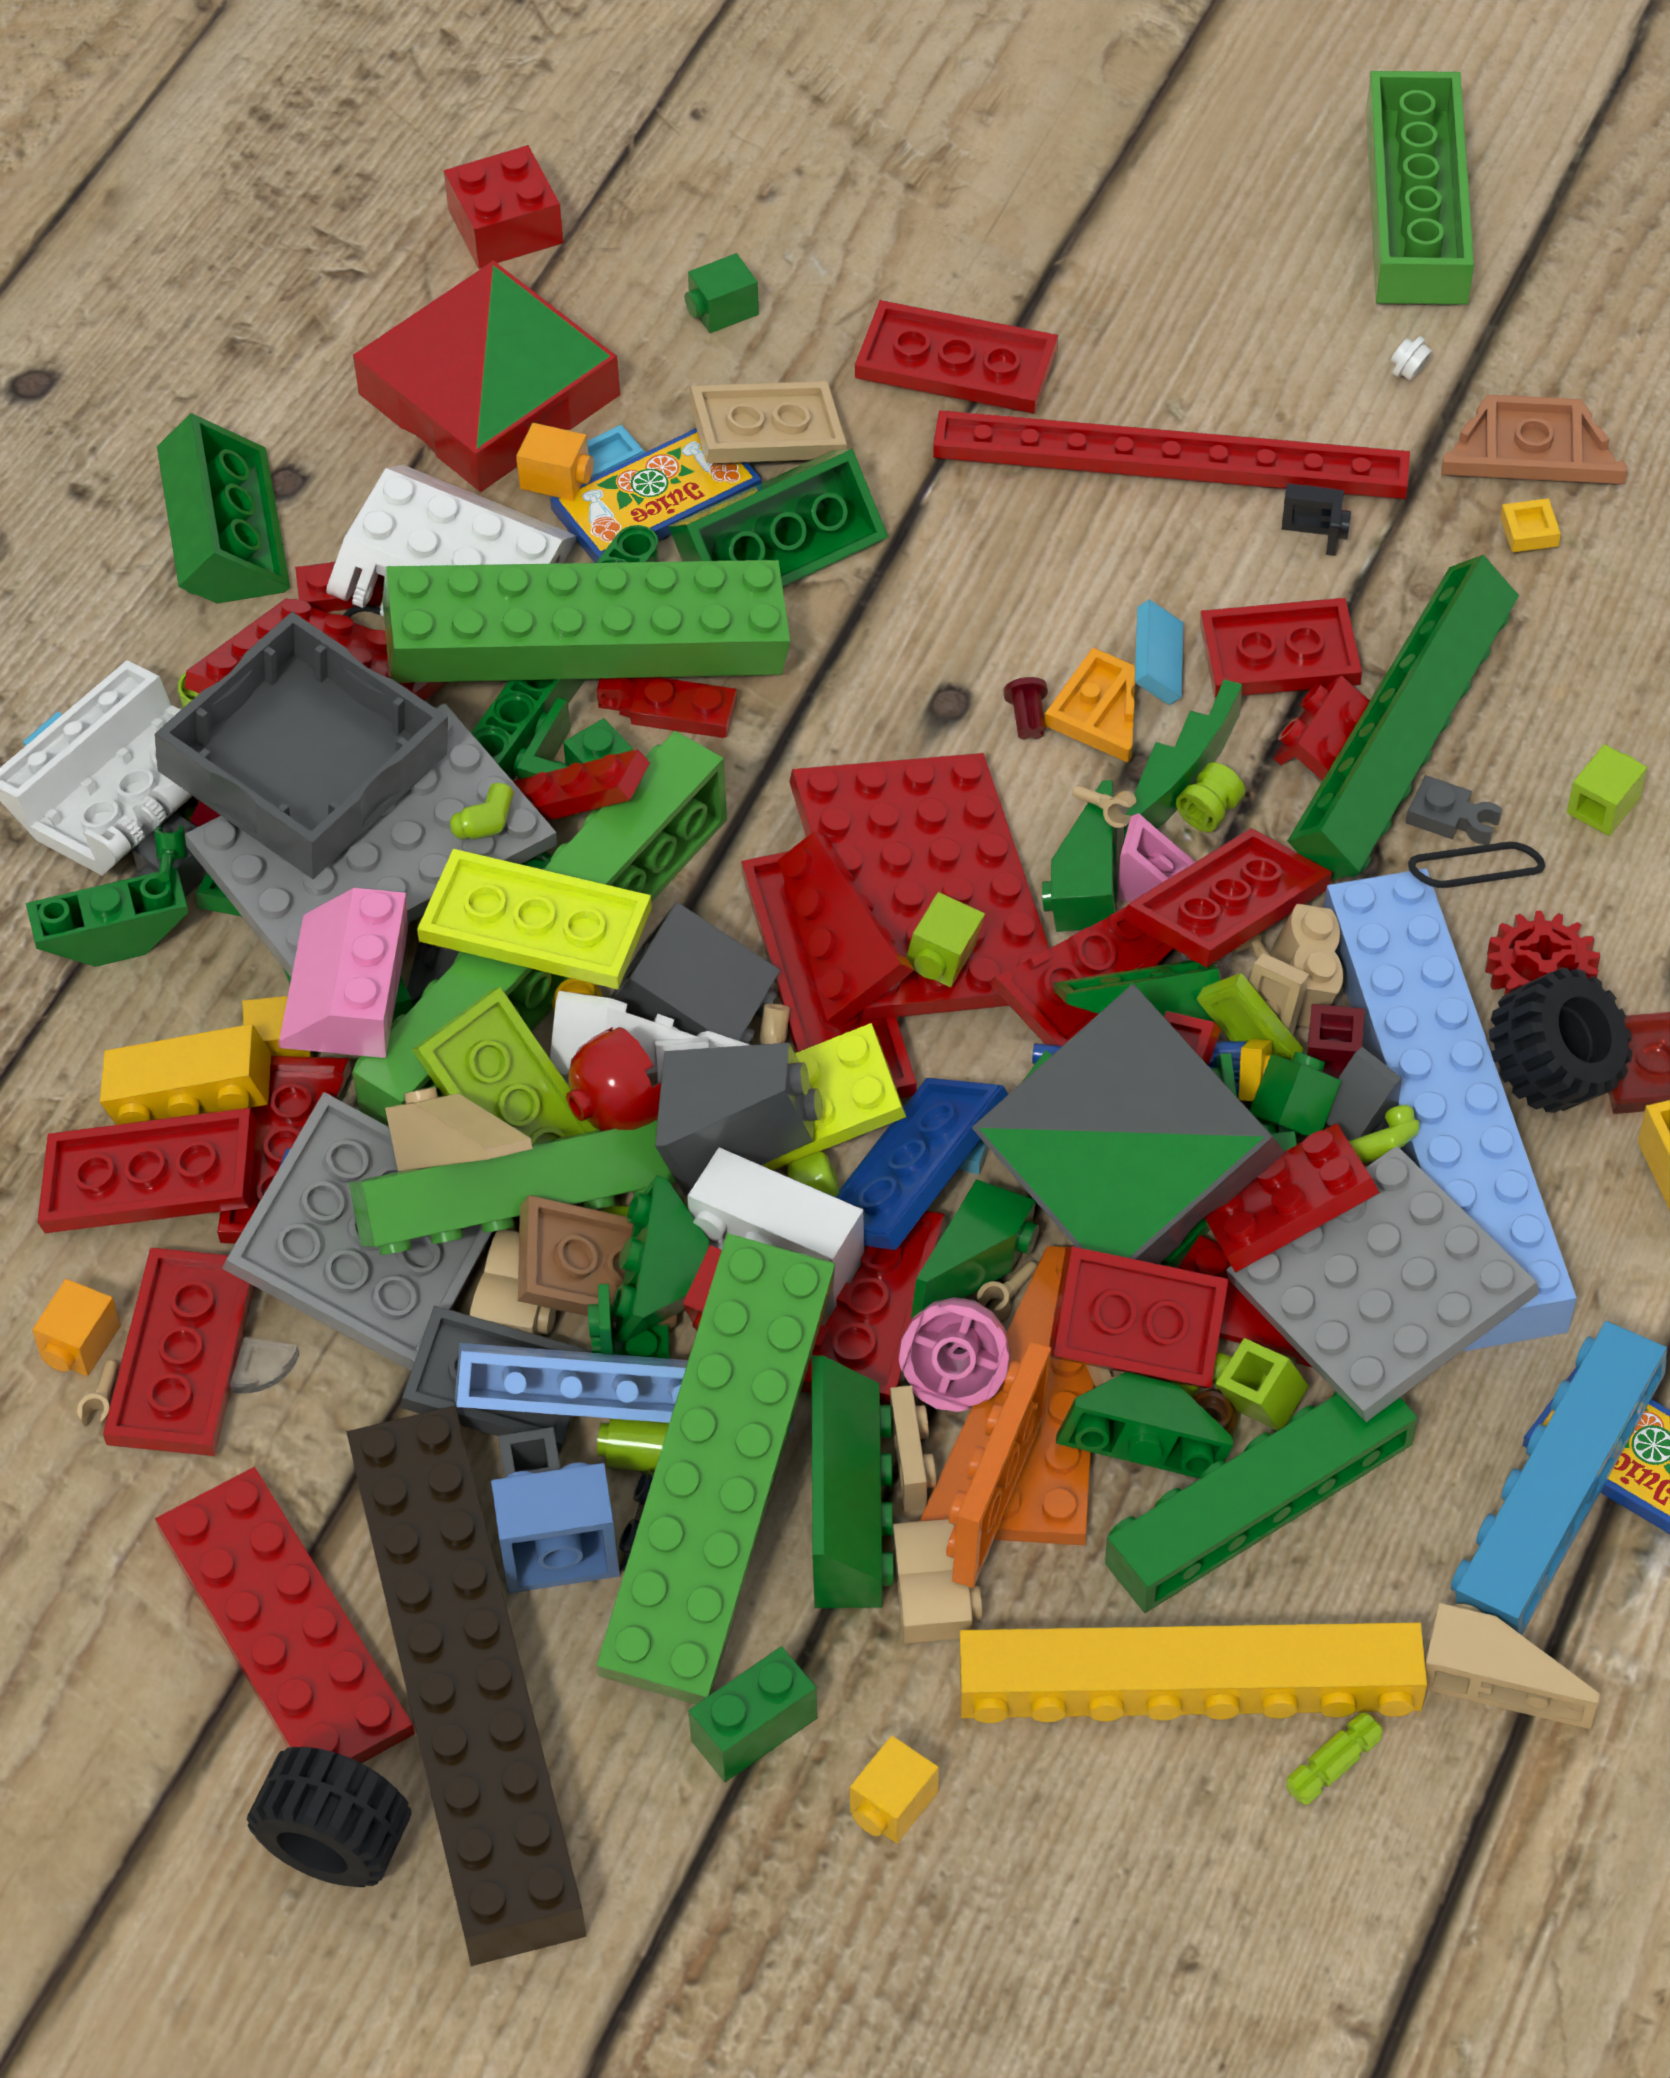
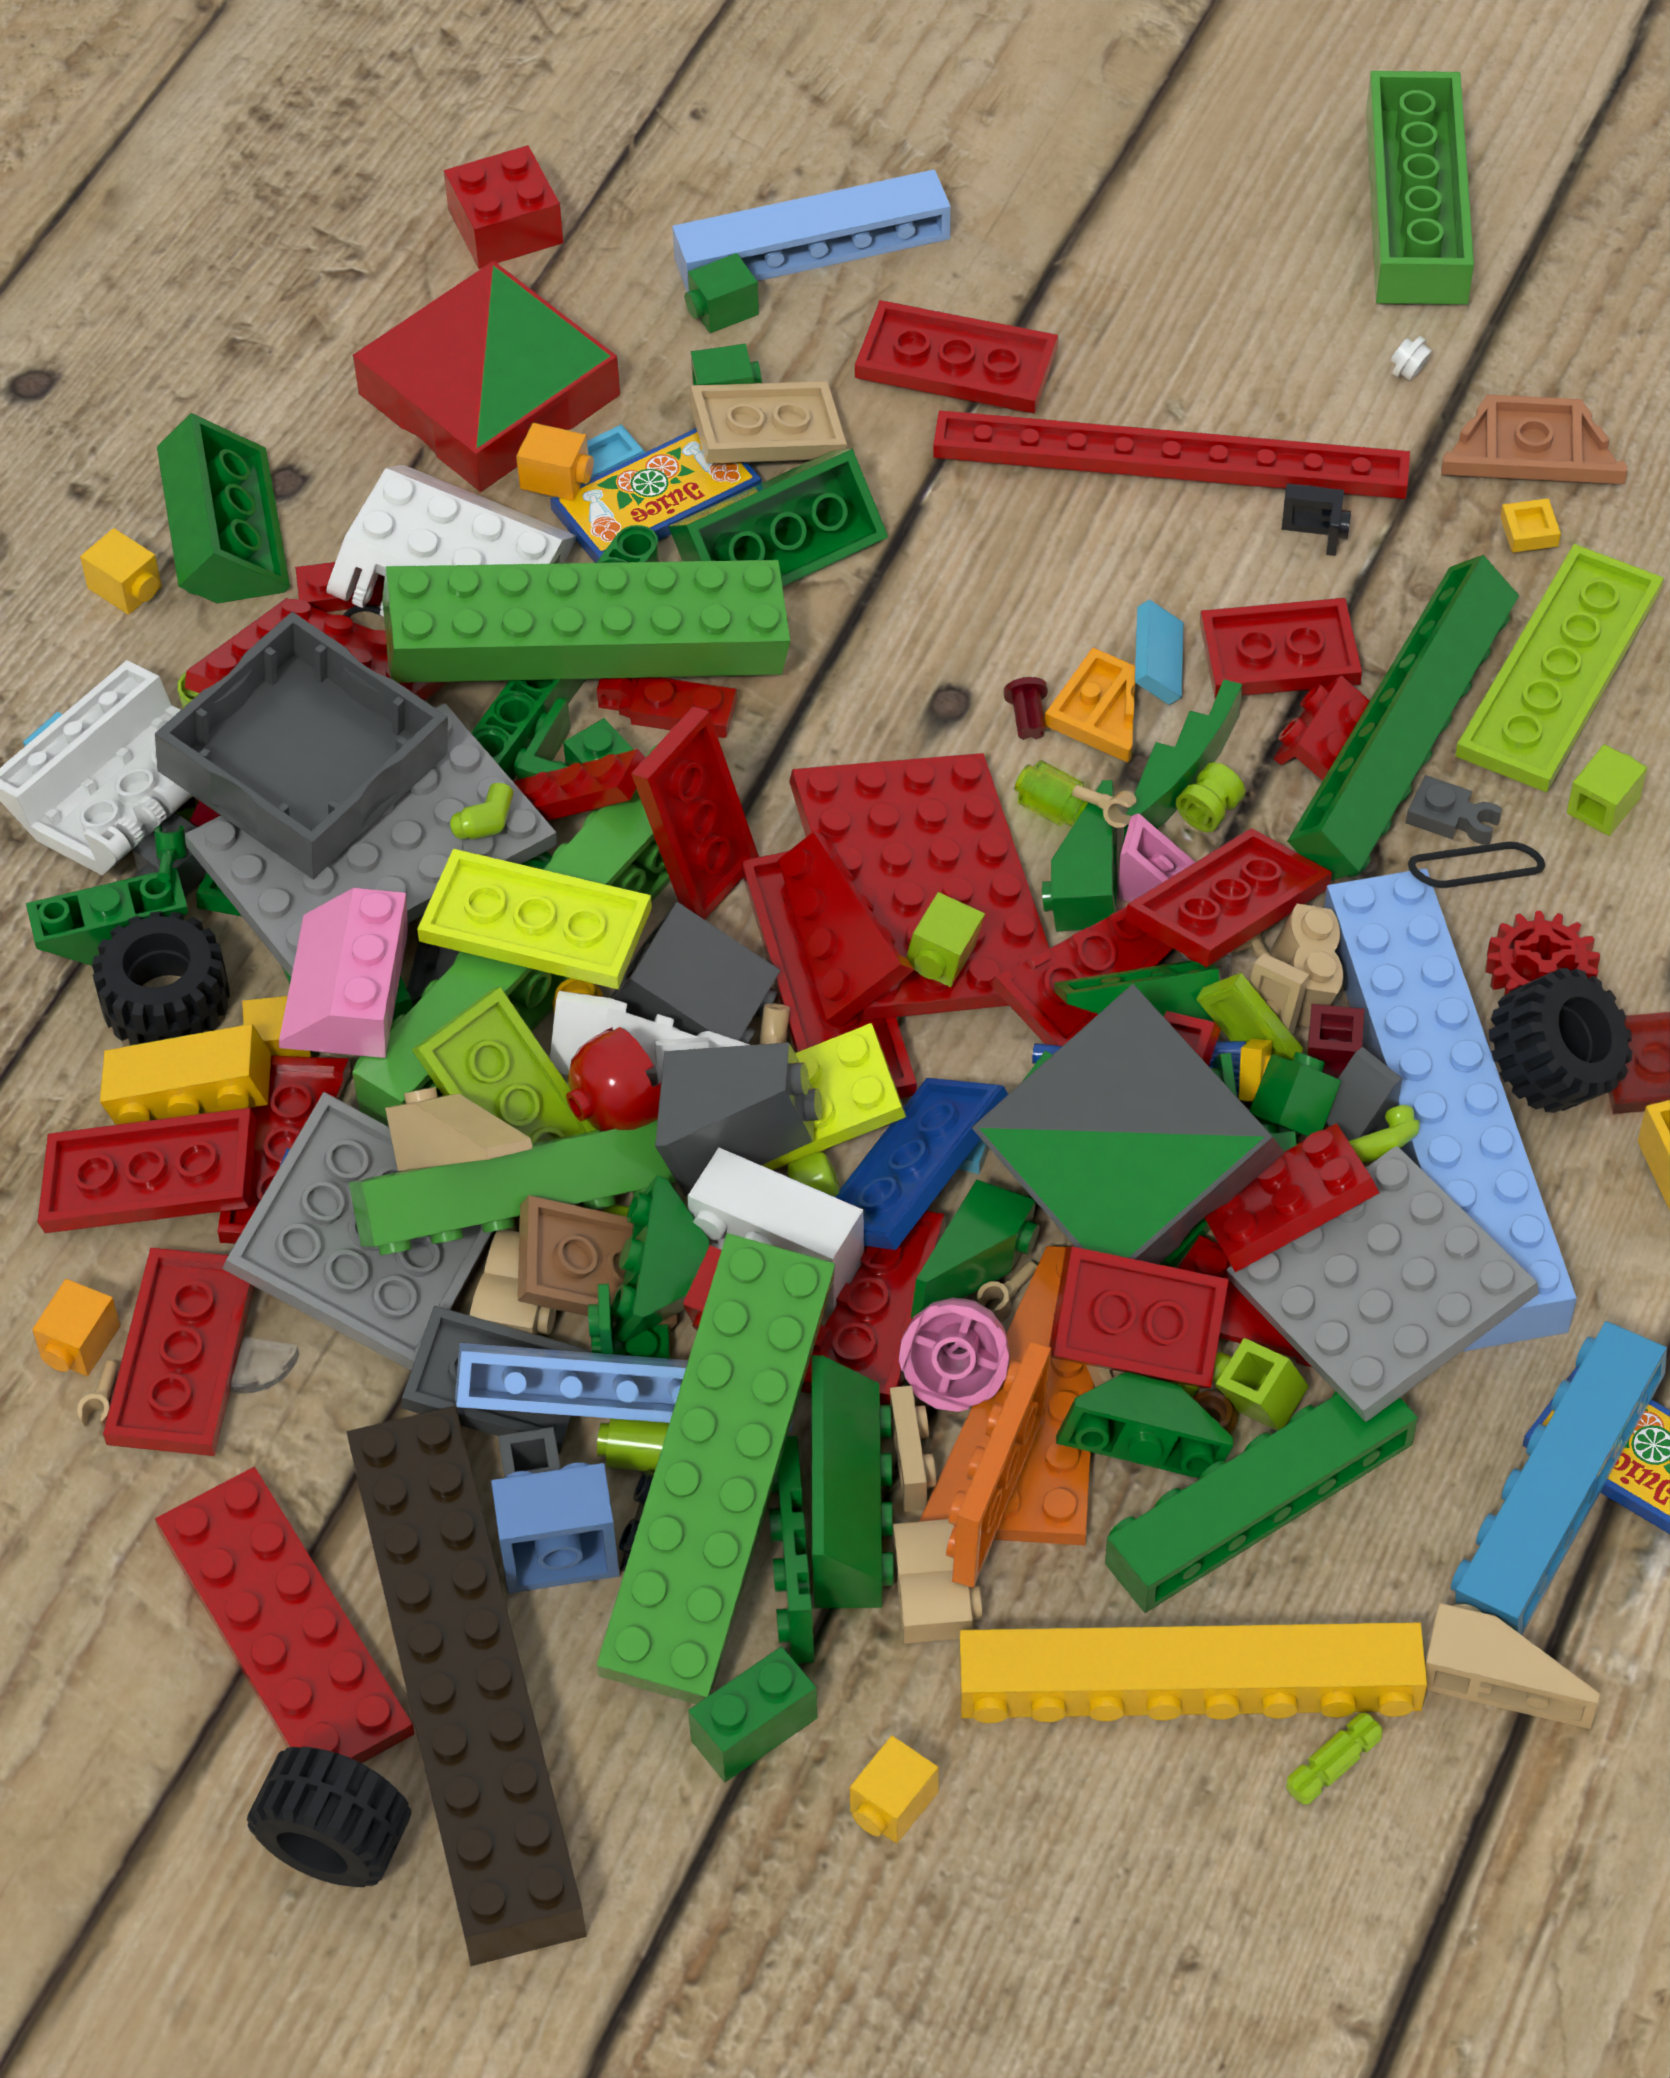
none -> yellow brick [80,528,162,615]
none -> black tyre [92,911,230,1046]
none -> red plate [631,706,759,920]
none -> light blue brick [672,169,951,292]
none -> green brick [691,343,762,385]
none -> green wing [769,1436,814,1664]
none -> clear neon green brick [1014,760,1088,827]
none -> lime plate [1455,544,1664,792]

